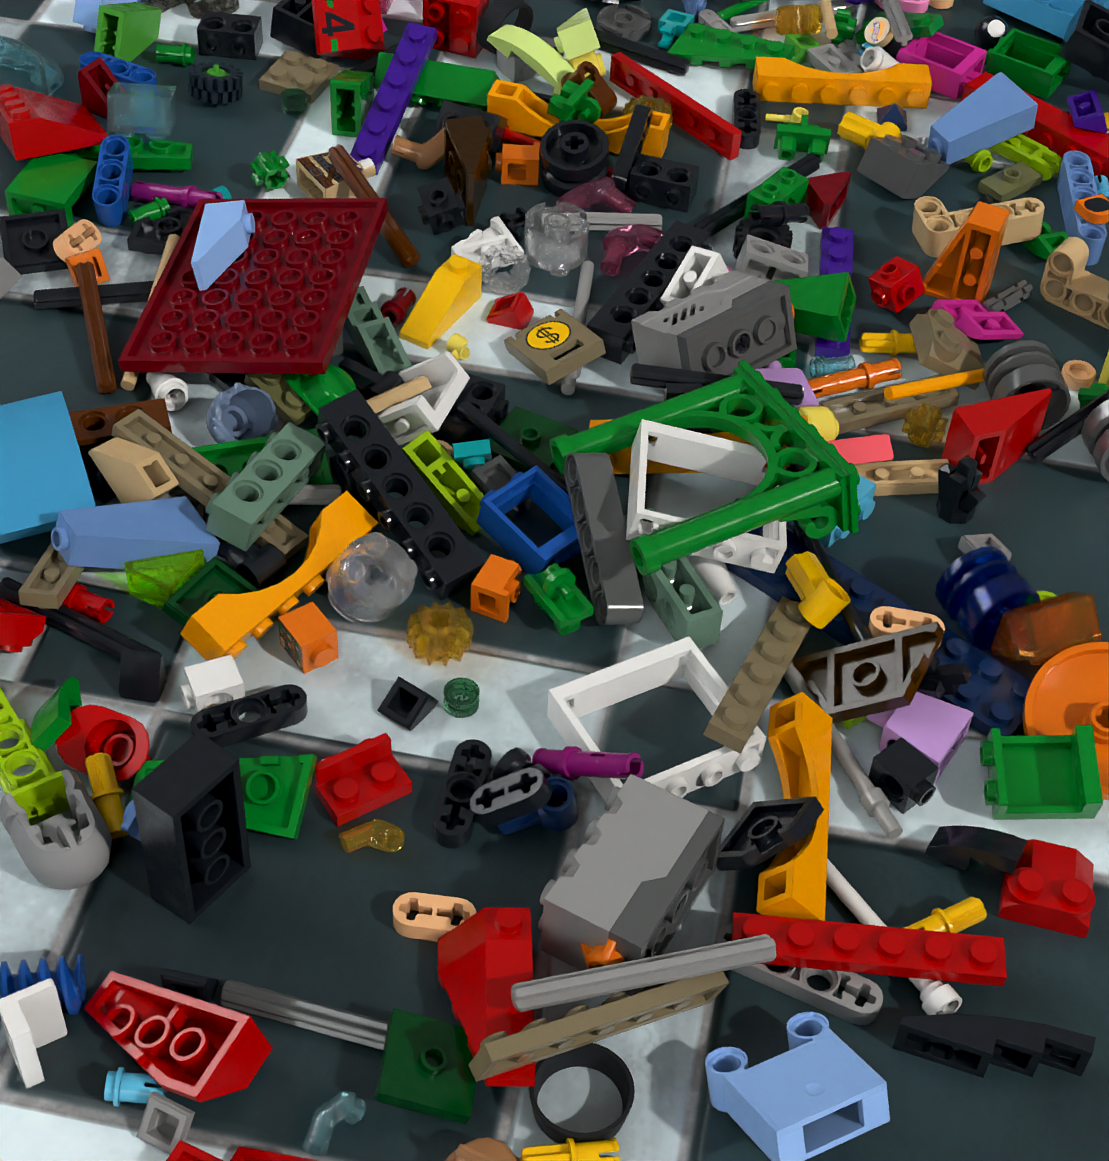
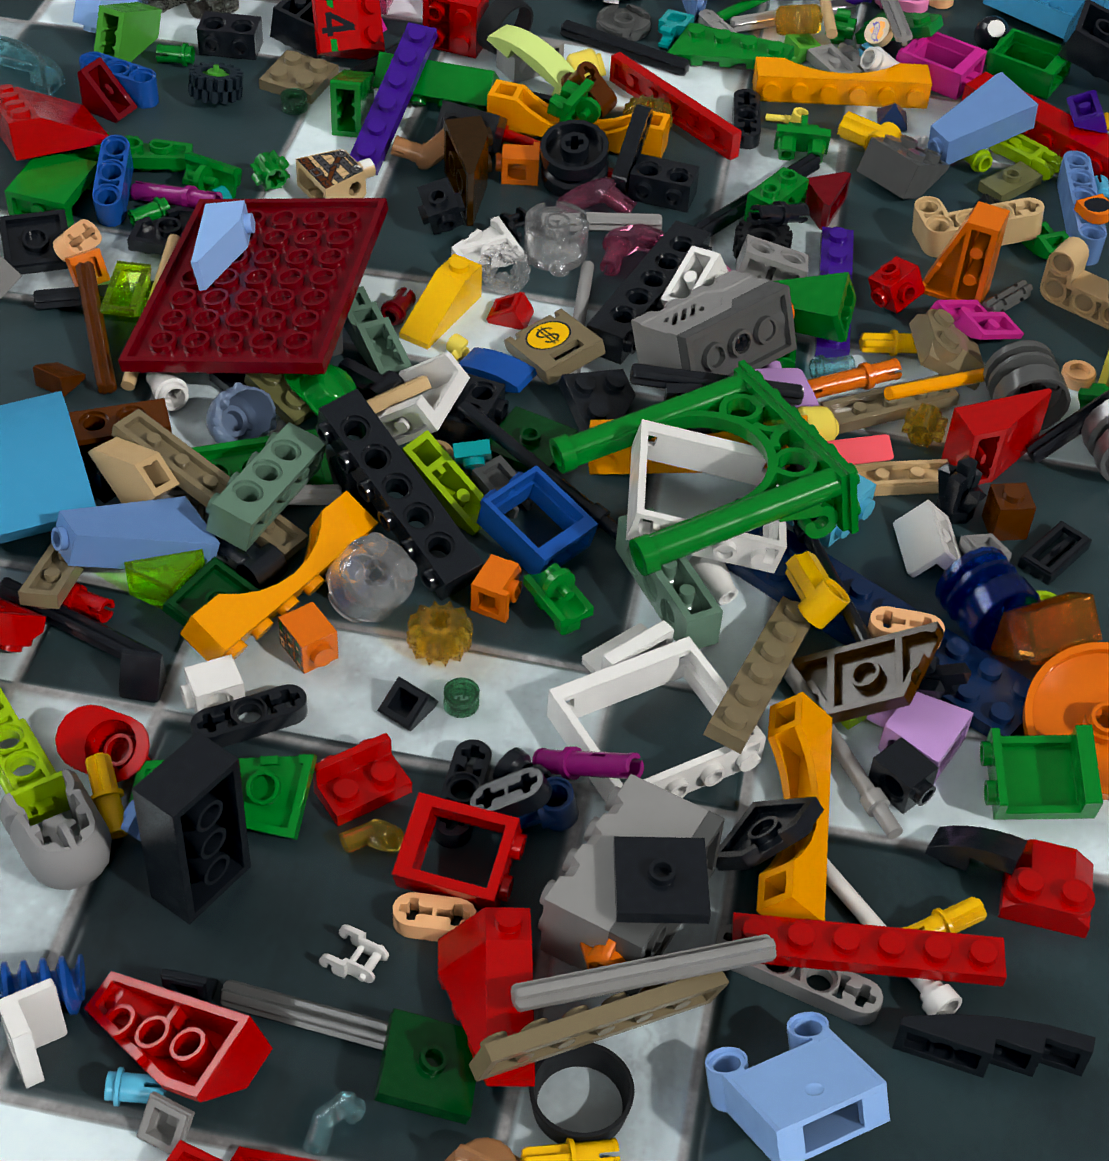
green slope [31,676,82,751] -> none
clear light blue brick [107,82,176,140] -> none
reddish brown axle [328,144,420,268] -> none
yellowish green slope [554,8,601,60] -> none
dark grey beam [564,452,644,626] -> none
none -> reddish brown slope [33,362,86,397]
none -> clear neon green slope [100,261,152,317]
none -> green hips [182,152,242,199]
none -> white piece [319,924,389,983]
none -> red window [392,792,527,909]
none -> blue slope [459,347,537,393]
none -> black plate [558,369,636,432]
none -> white panel [582,620,674,673]
none -> black plate [613,836,711,924]
none -> white panel [893,499,966,578]
none -> reddish brown brick [981,482,1036,541]
none -> black tile [1017,521,1092,585]

